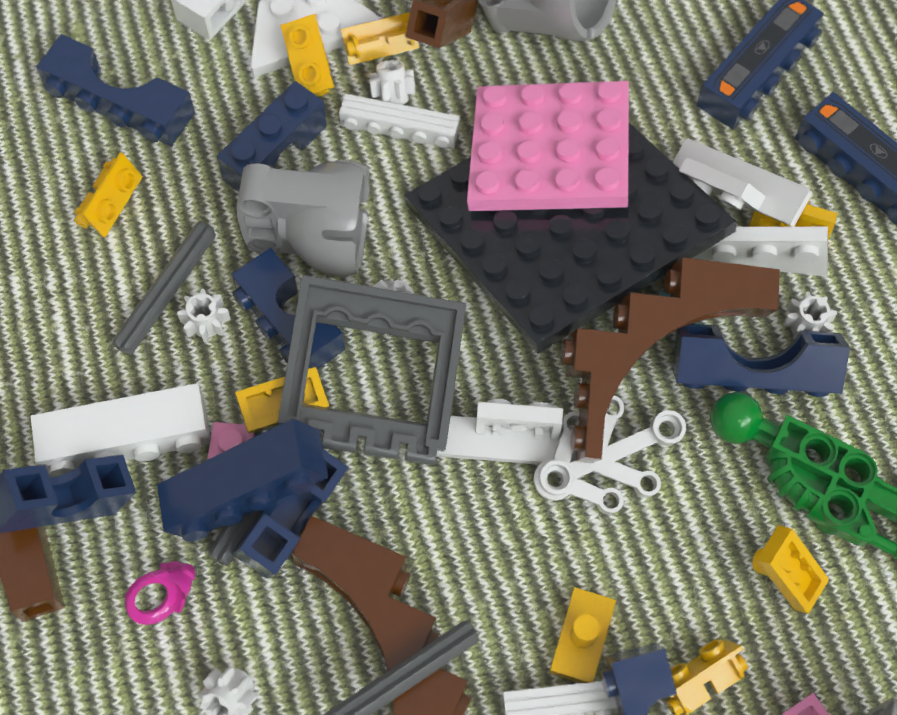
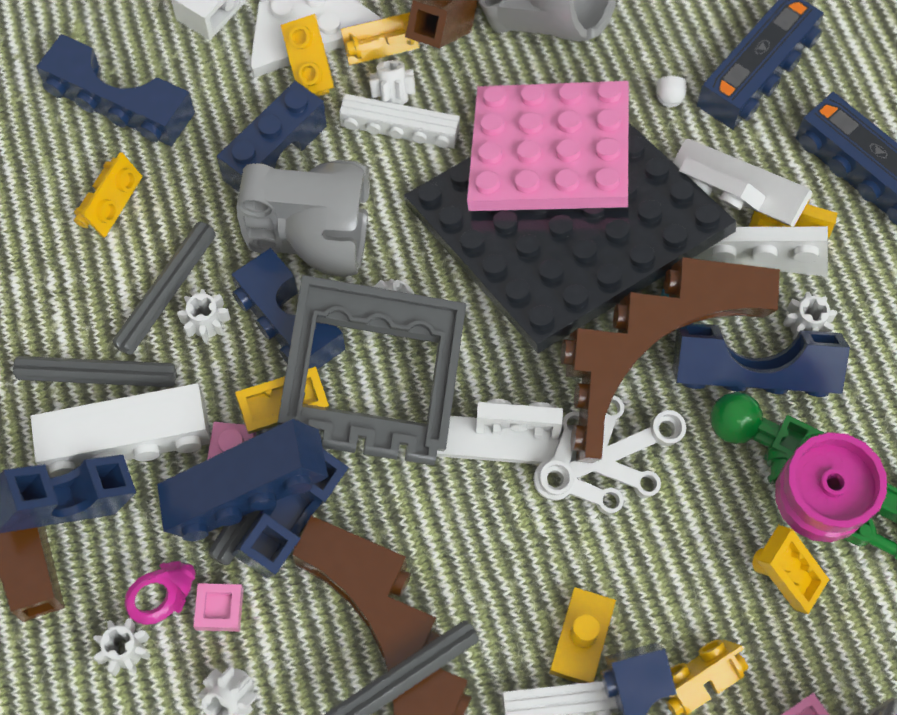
none -> dark grey axle [13,356,177,387]
none -> white gear [93,618,150,676]
none -> bright pink plate [194,583,244,632]
none -> white hinge [656,76,686,108]
none -> dark pink wheel [775,432,887,542]

